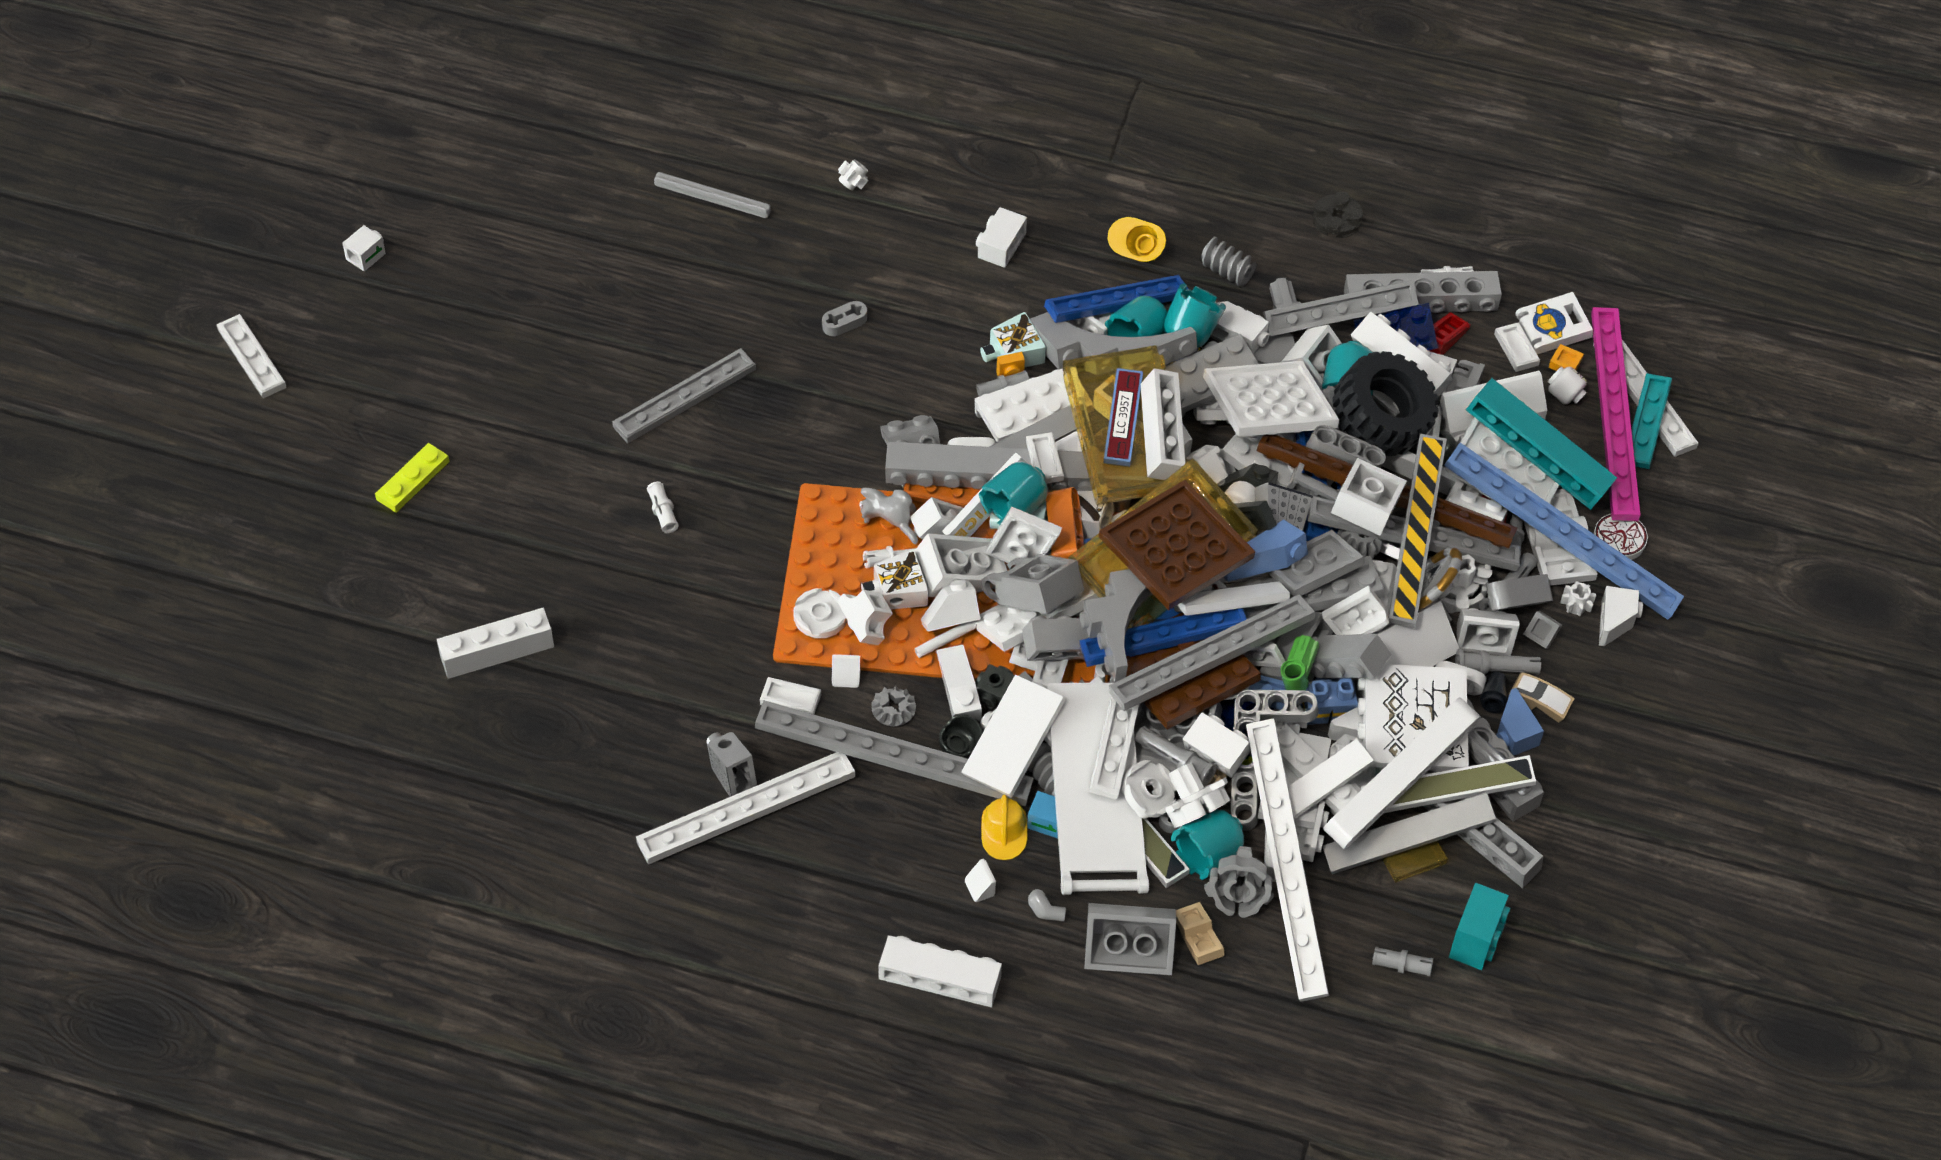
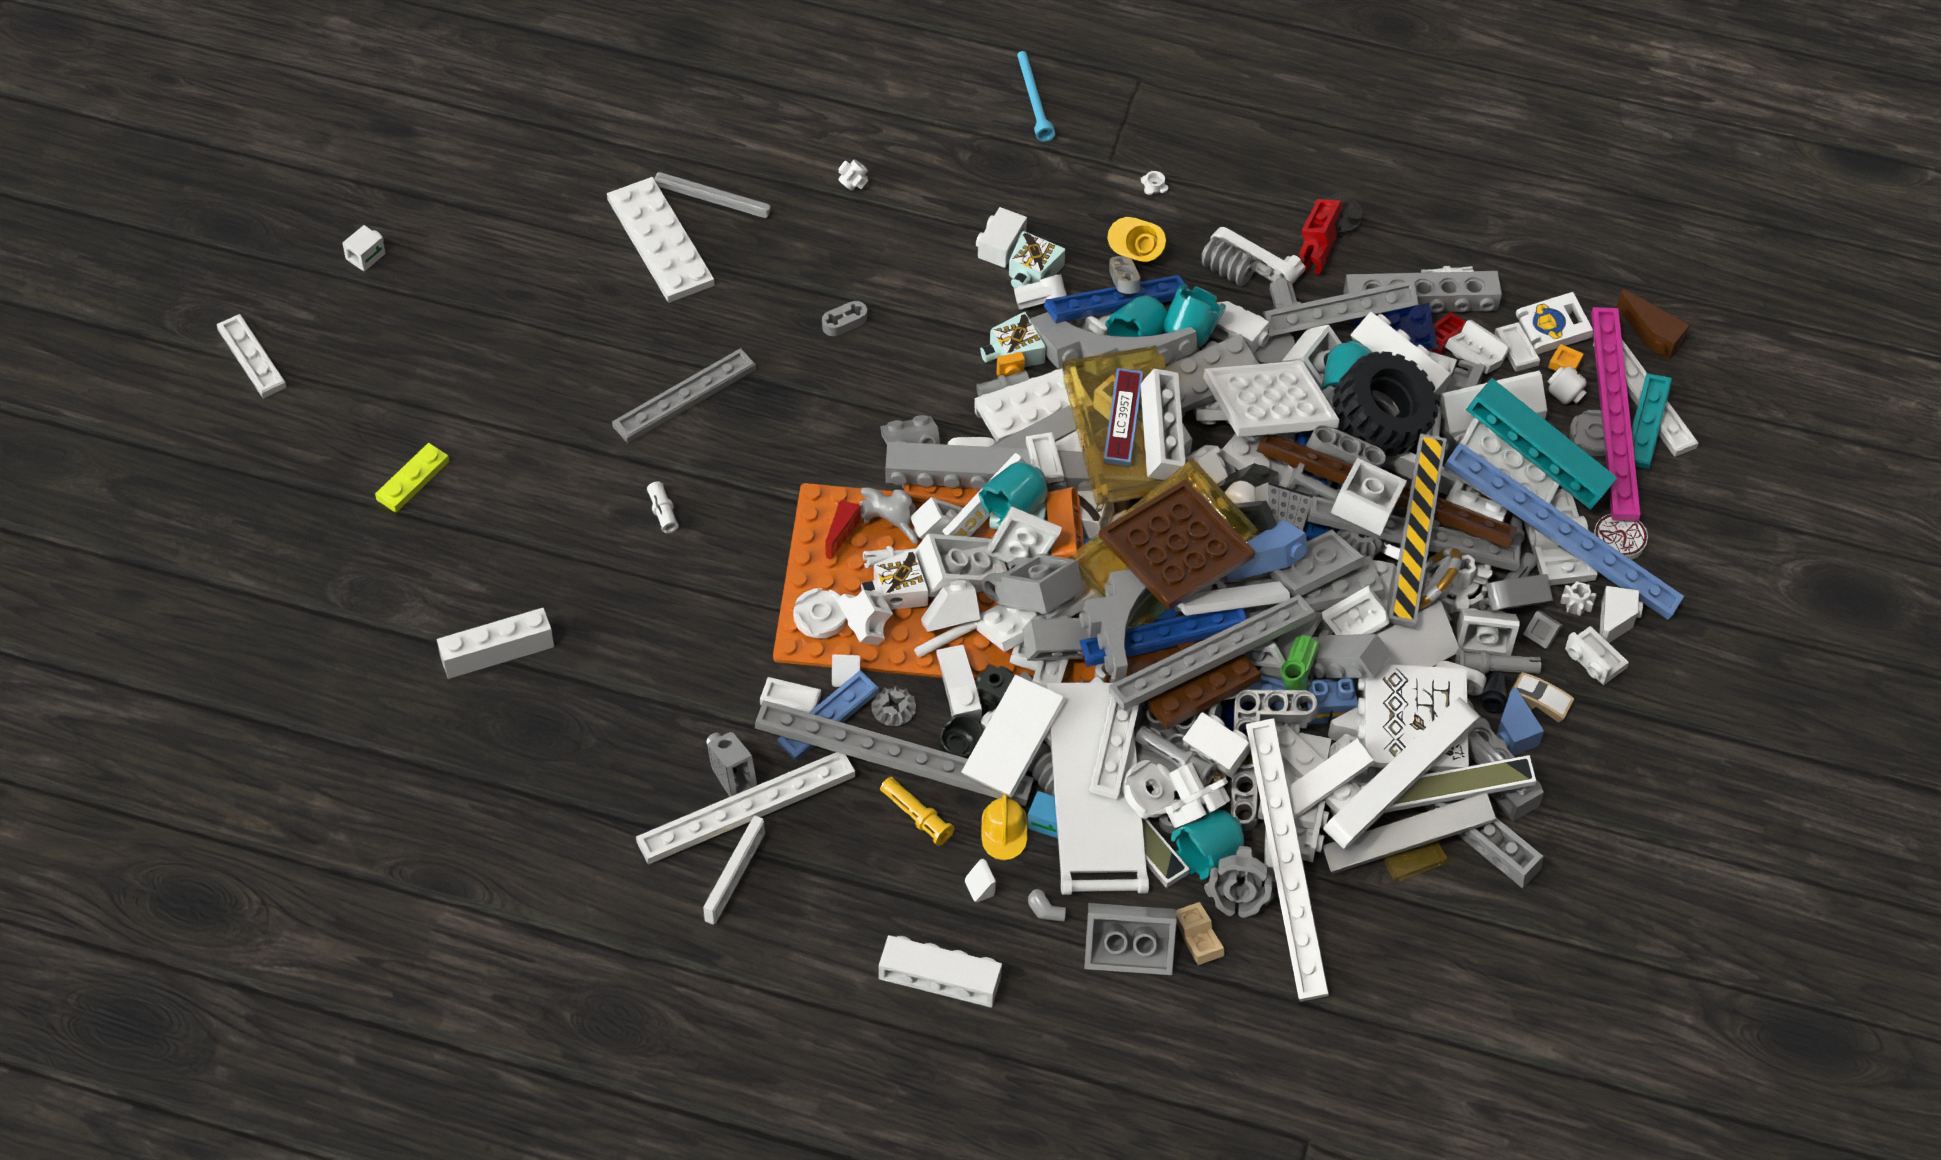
light grey pin [1372,947,1434,977] -> none
teal brick [1449,883,1510,970] -> none
none -> white plate [607,177,715,303]
none -> white tile [703,815,765,925]
none -> medium blue tile [777,671,879,762]
none -> red slope [825,500,861,559]
none -> yellow pin [880,777,954,846]
none -> torso [1009,231,1065,288]
none -> white piece [1014,274,1067,310]
none -> medium azure piece [1017,51,1055,142]
none -> light grey beam [1109,256,1140,294]
none -> white plate [1141,171,1168,195]
none -> white beam [1210,227,1305,284]
none -> red plate [1299,199,1342,275]
none -> white bracket [1445,320,1510,374]
none -> white bracket [1565,626,1629,685]
none -> light grey tile [1569,410,1605,456]
none -> reddish brown slope [1616,289,1690,360]

